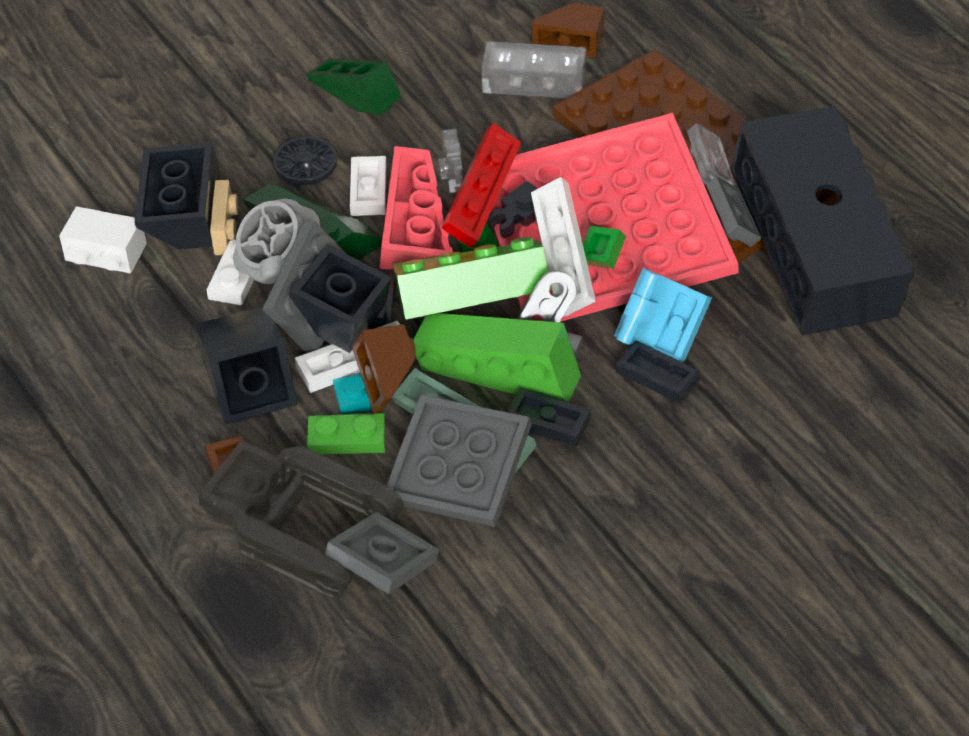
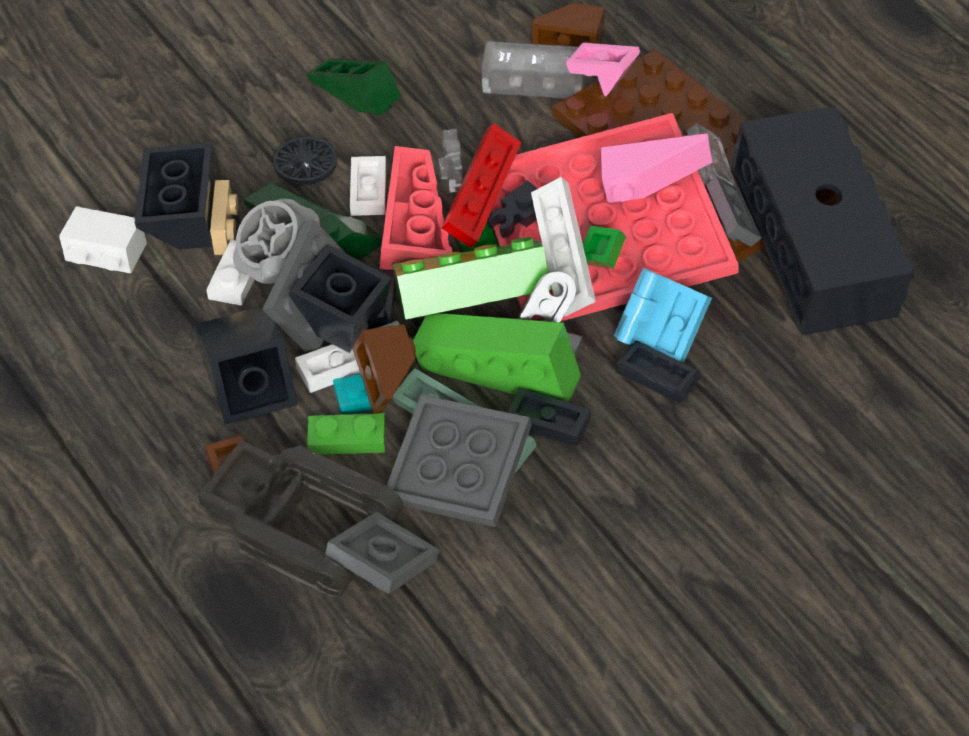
none -> bright pink slope [566,43,640,96]
none -> bright pink slope [601,133,713,203]

